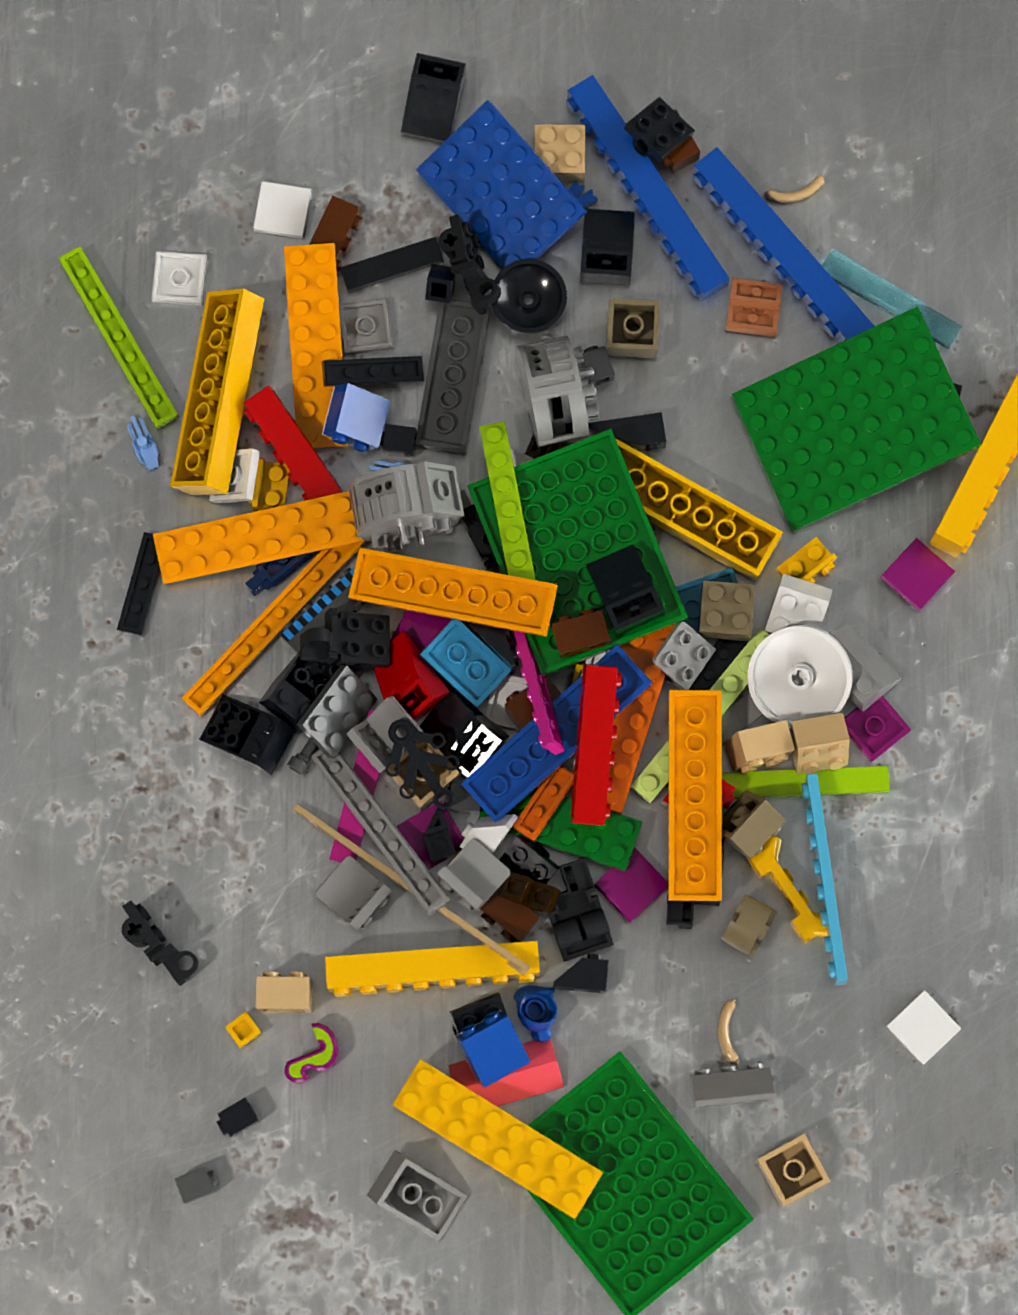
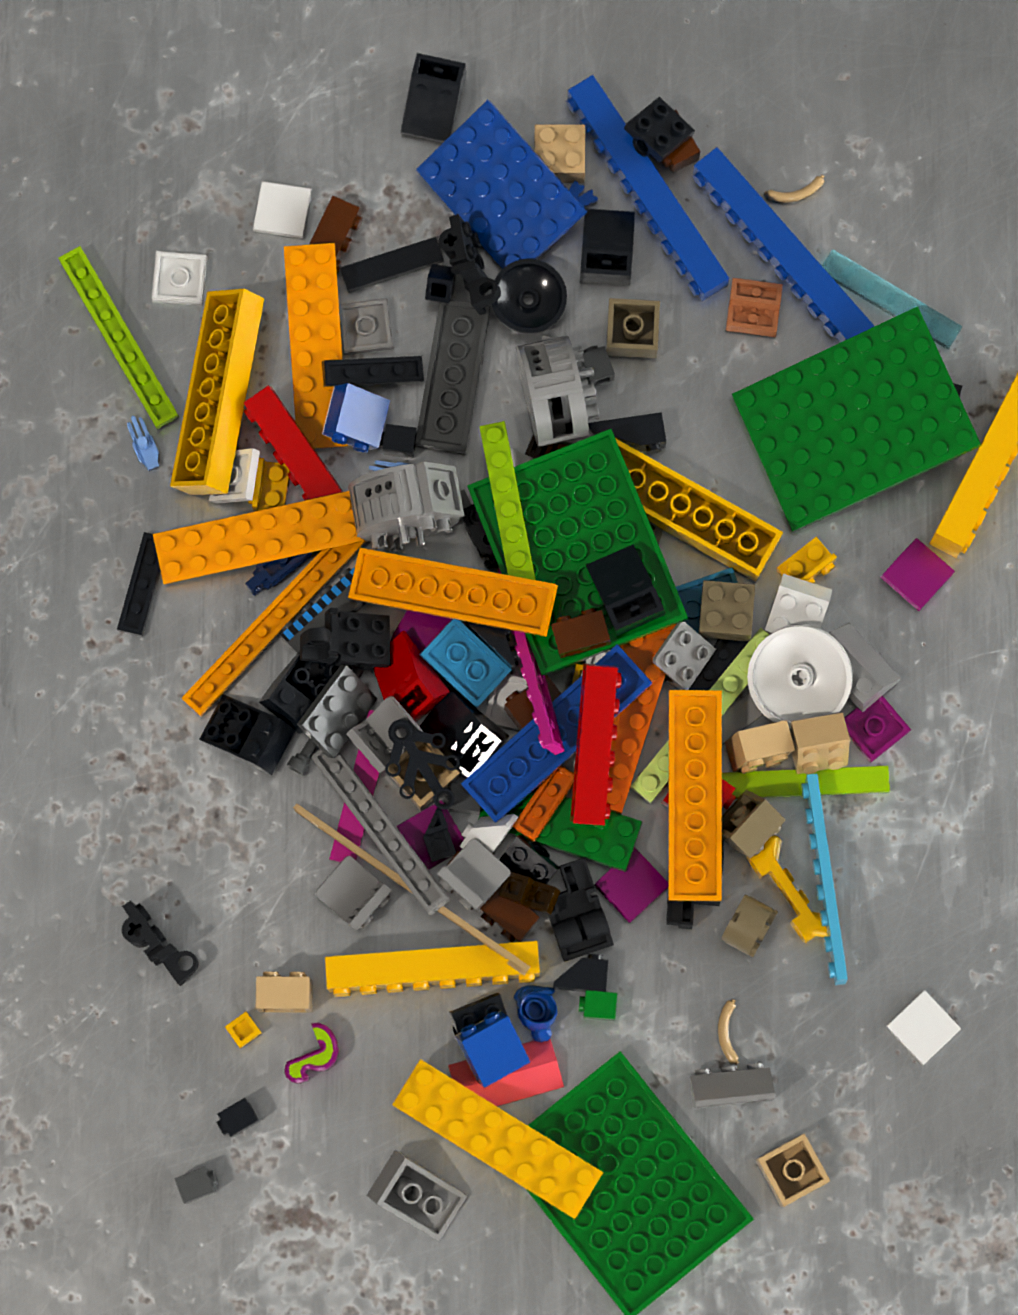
none -> green brick [579,990,617,1021]

